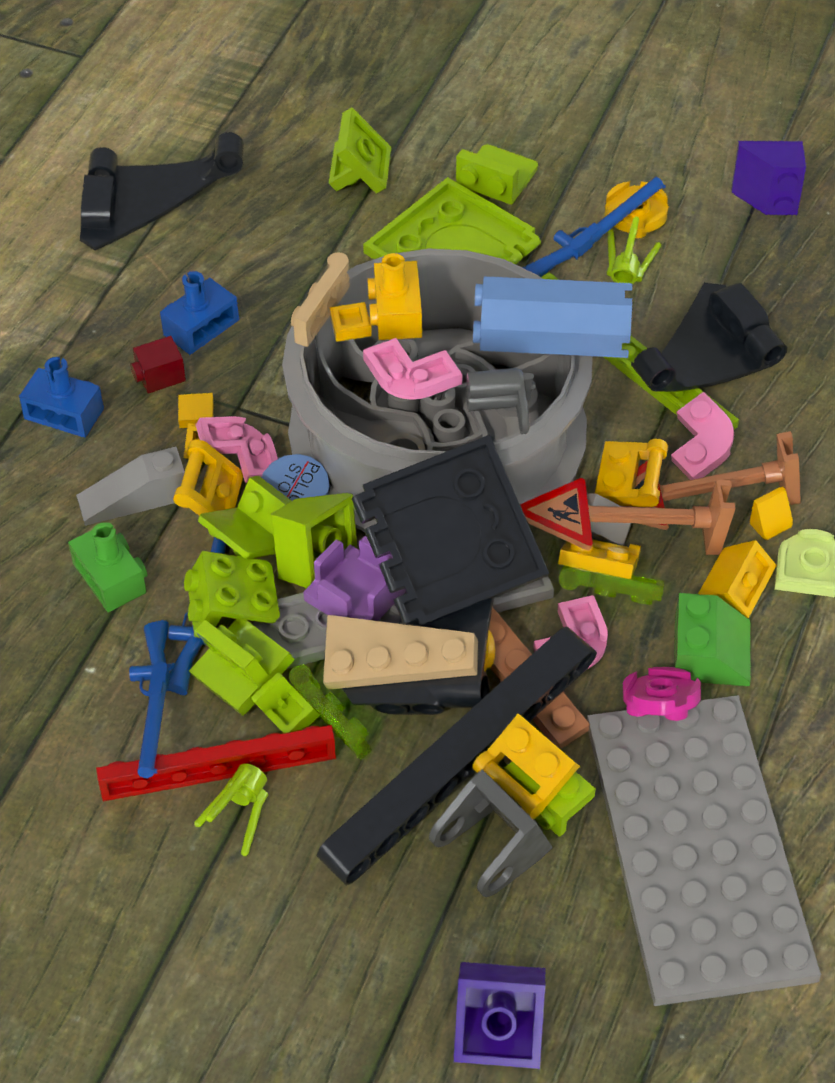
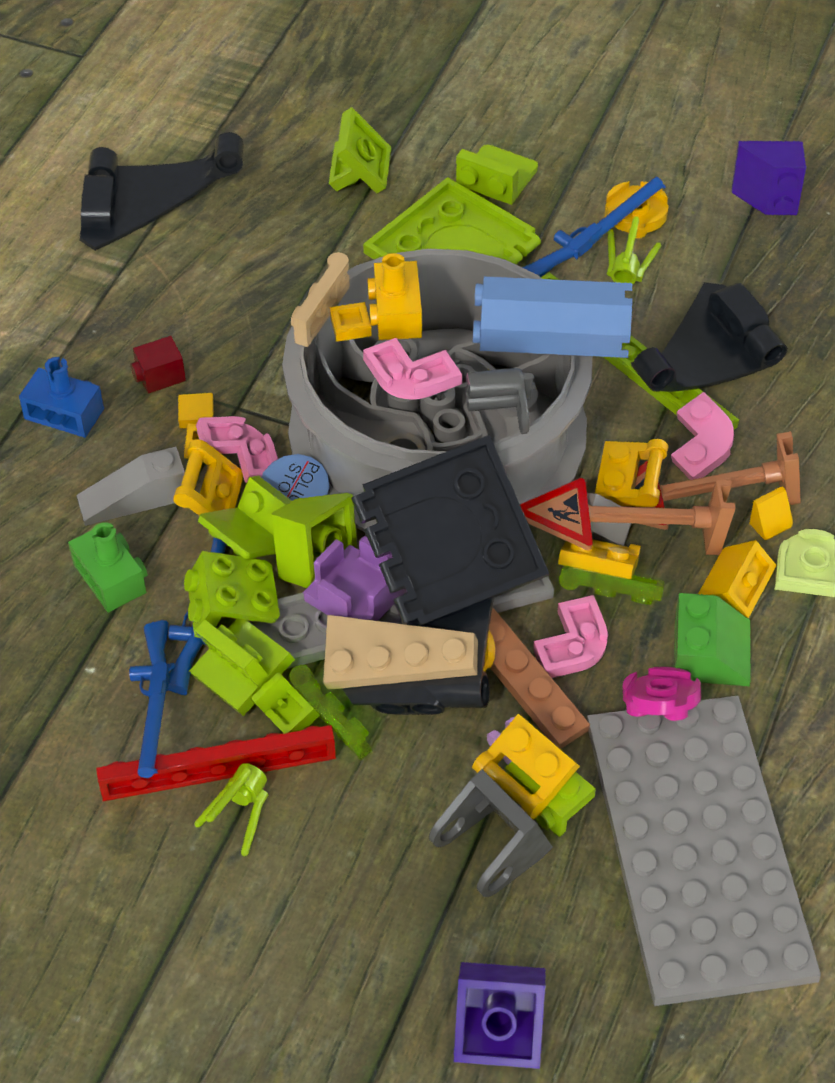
blue brick [160,271,239,355] -> none
black beam [317,626,597,885] -> none

